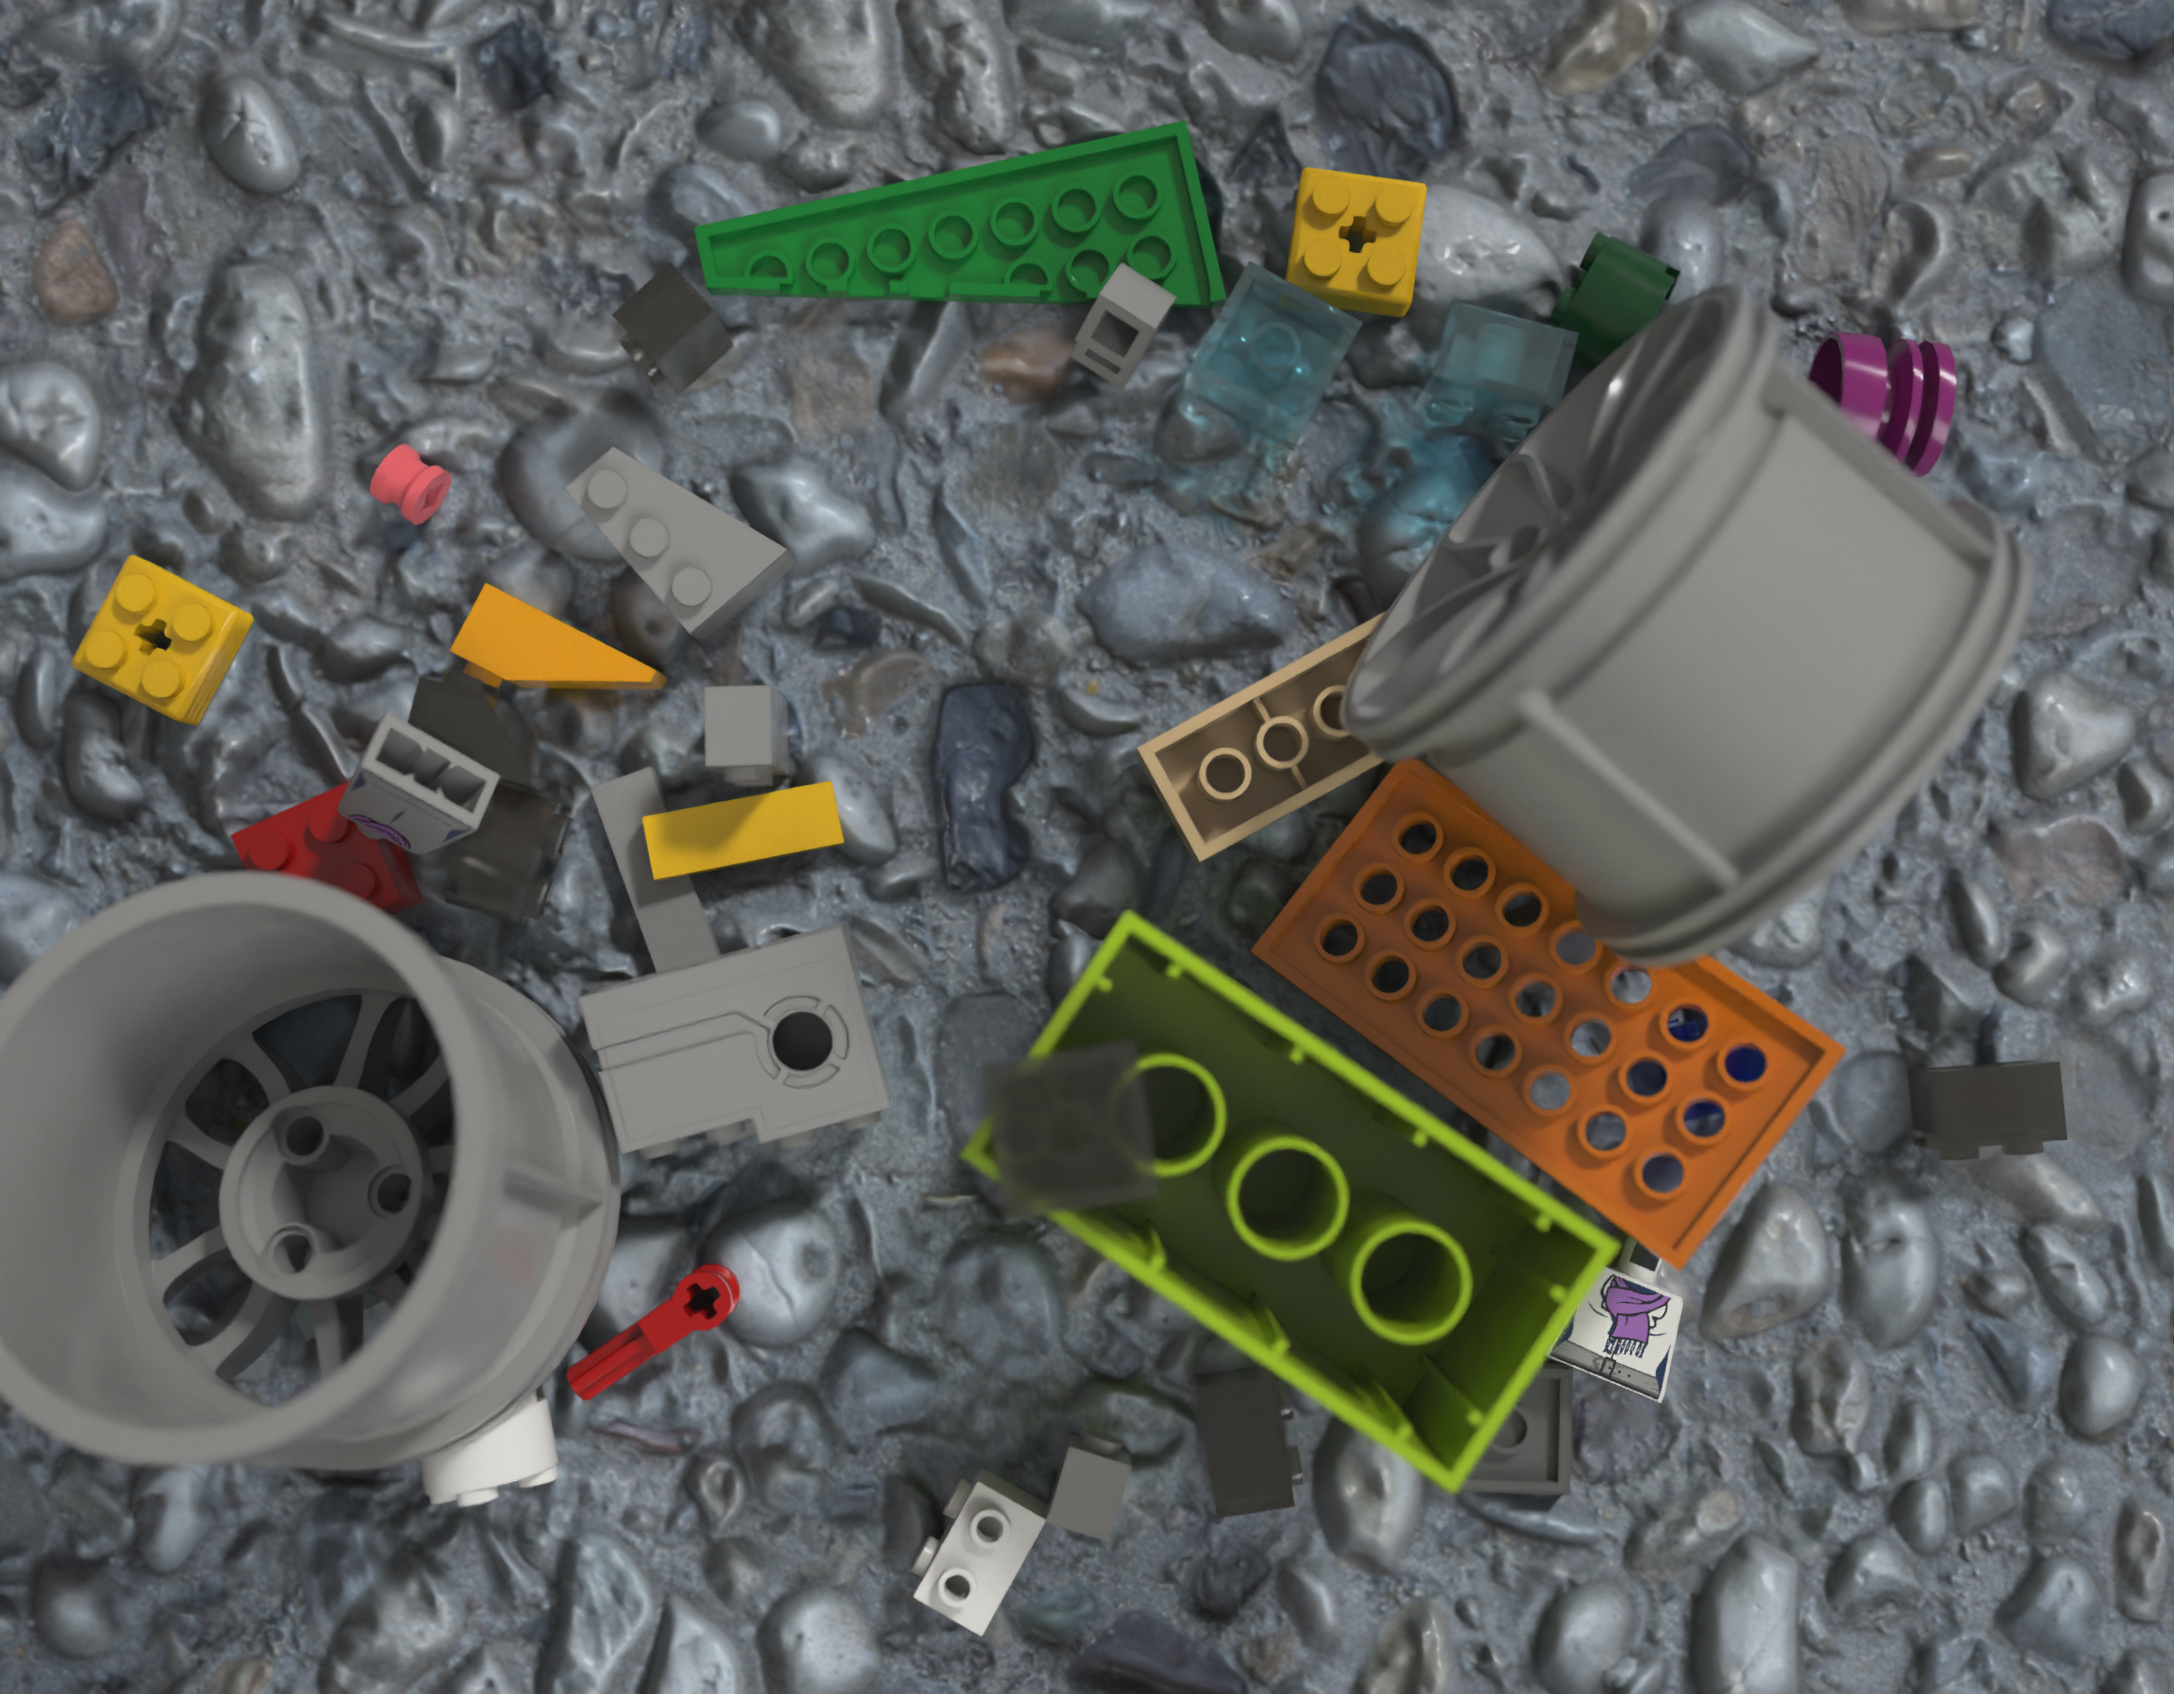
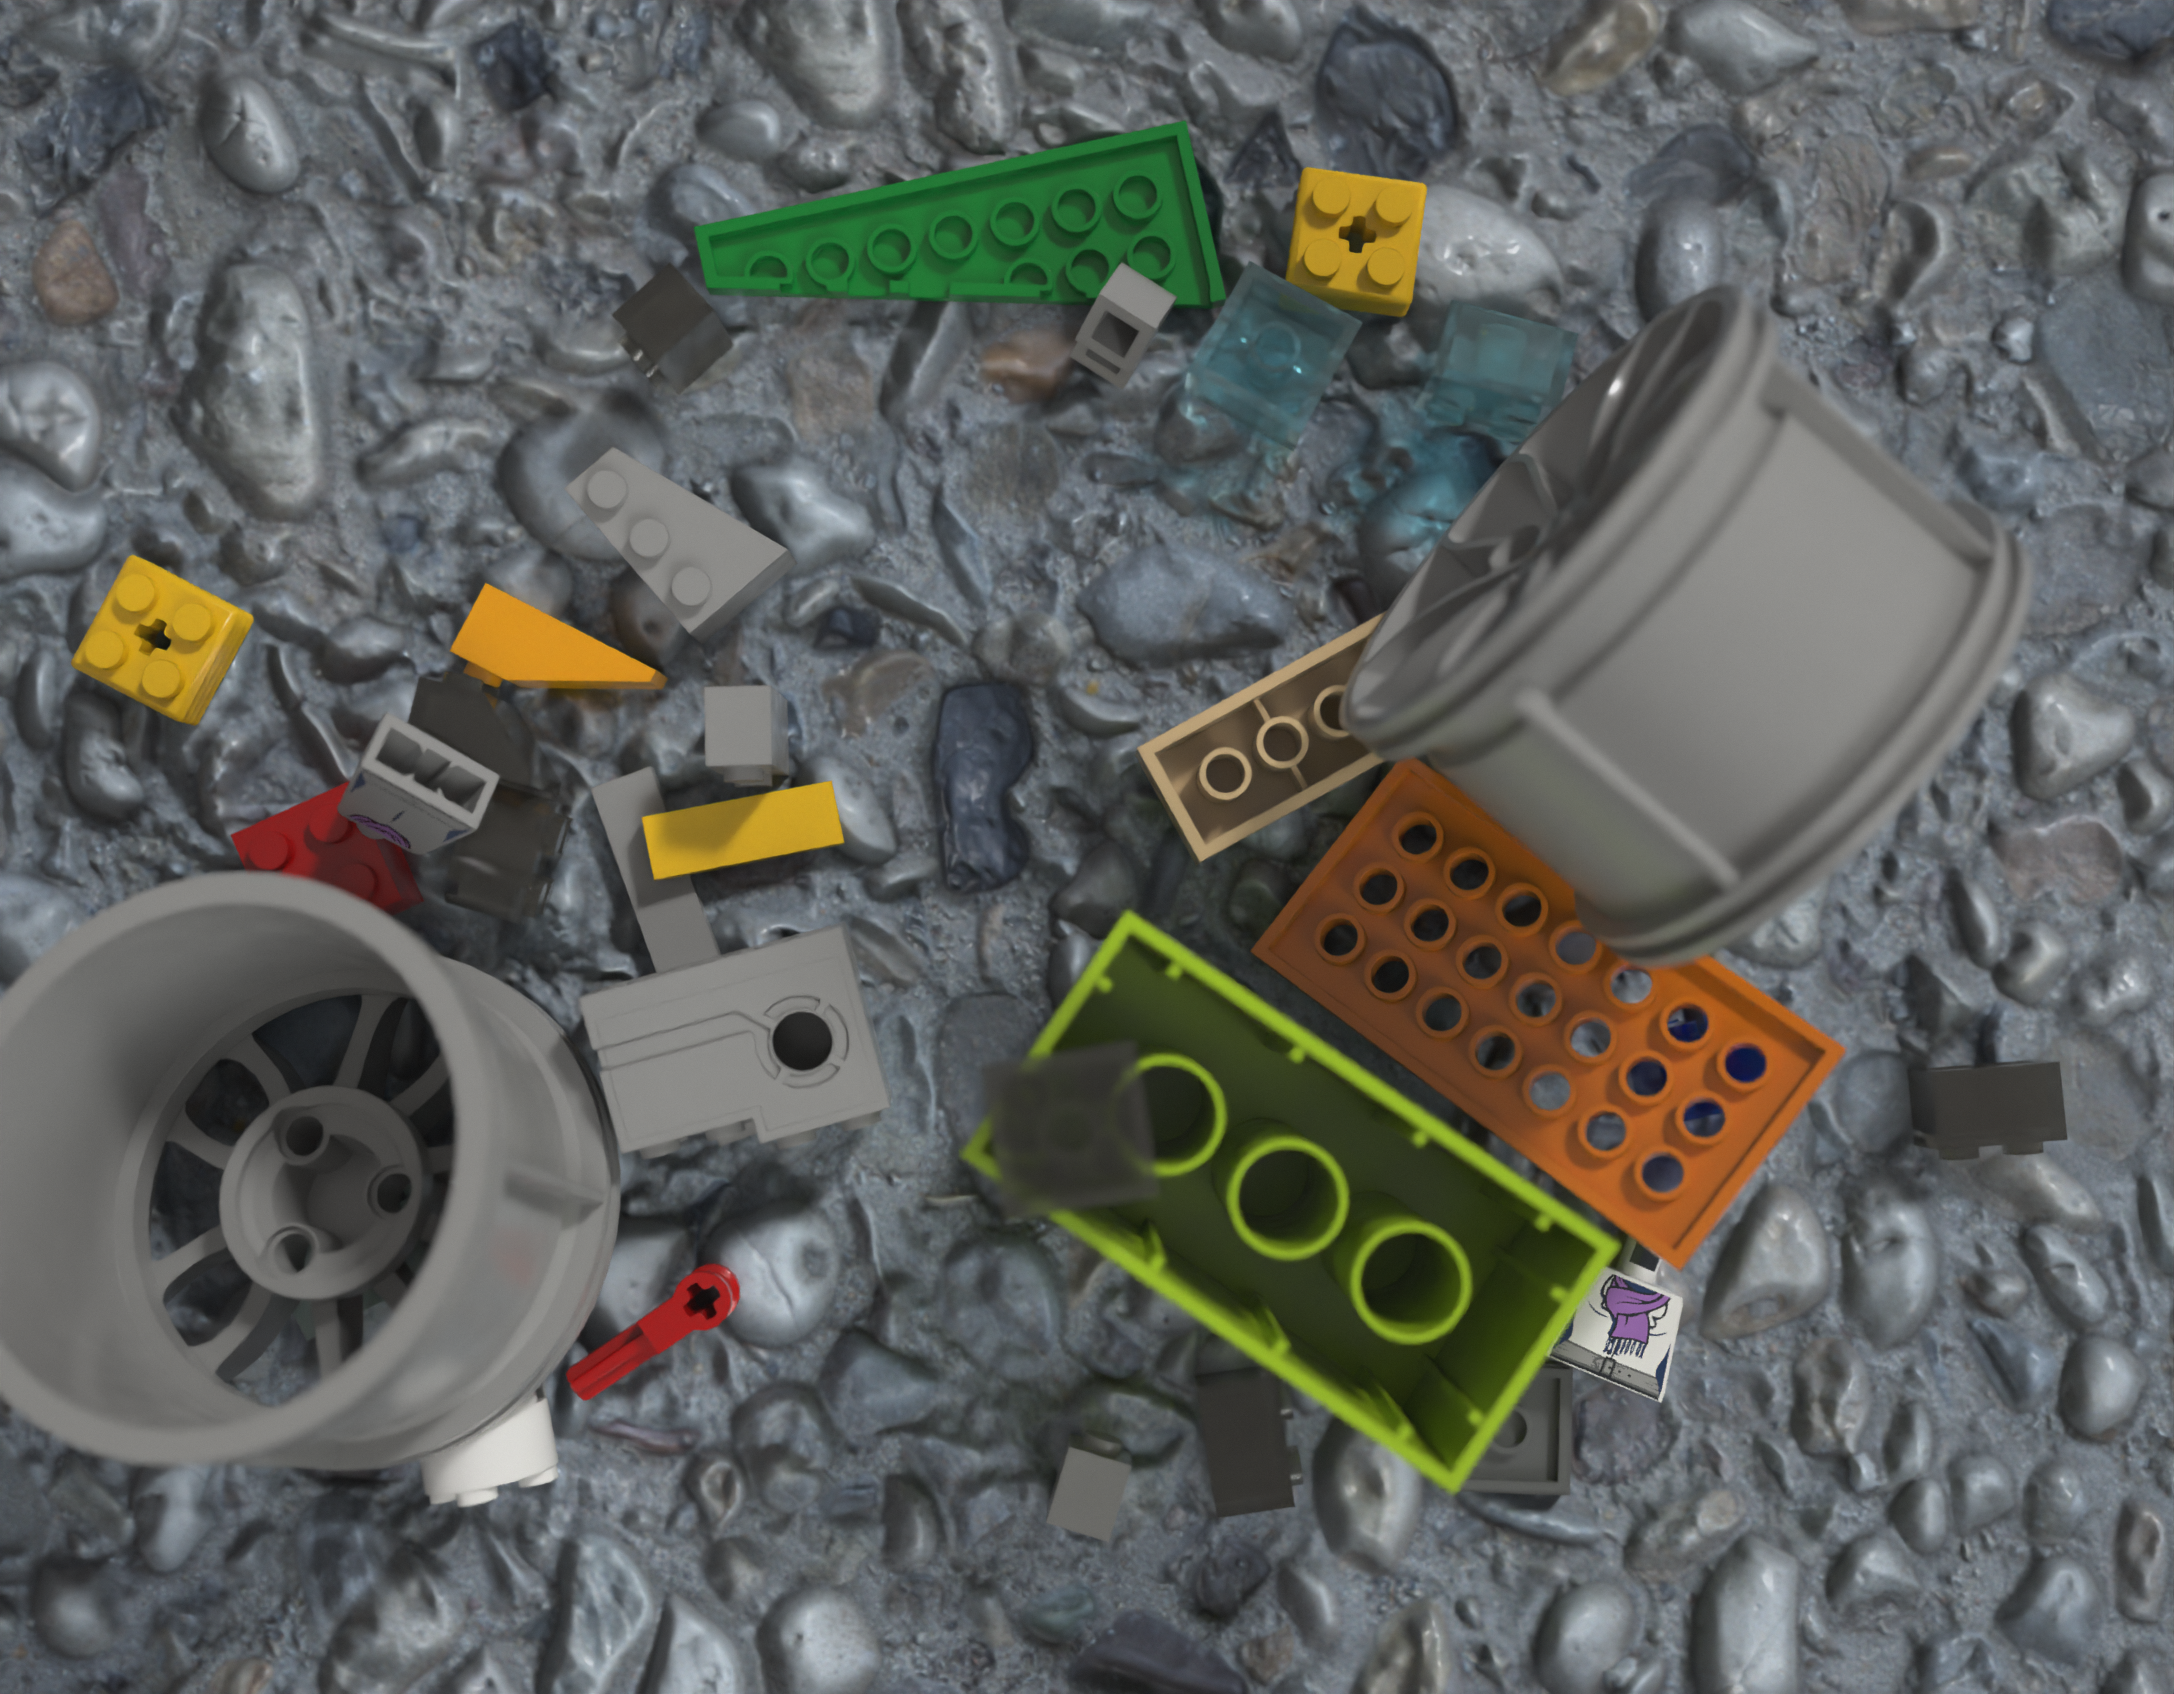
coral wheel [369,444,451,525] -> none
white brick [911,1467,1048,1636] -> none
dark green brick [1542,232,1682,373] -> none
magenta wheel [1806,331,1956,478] -> none

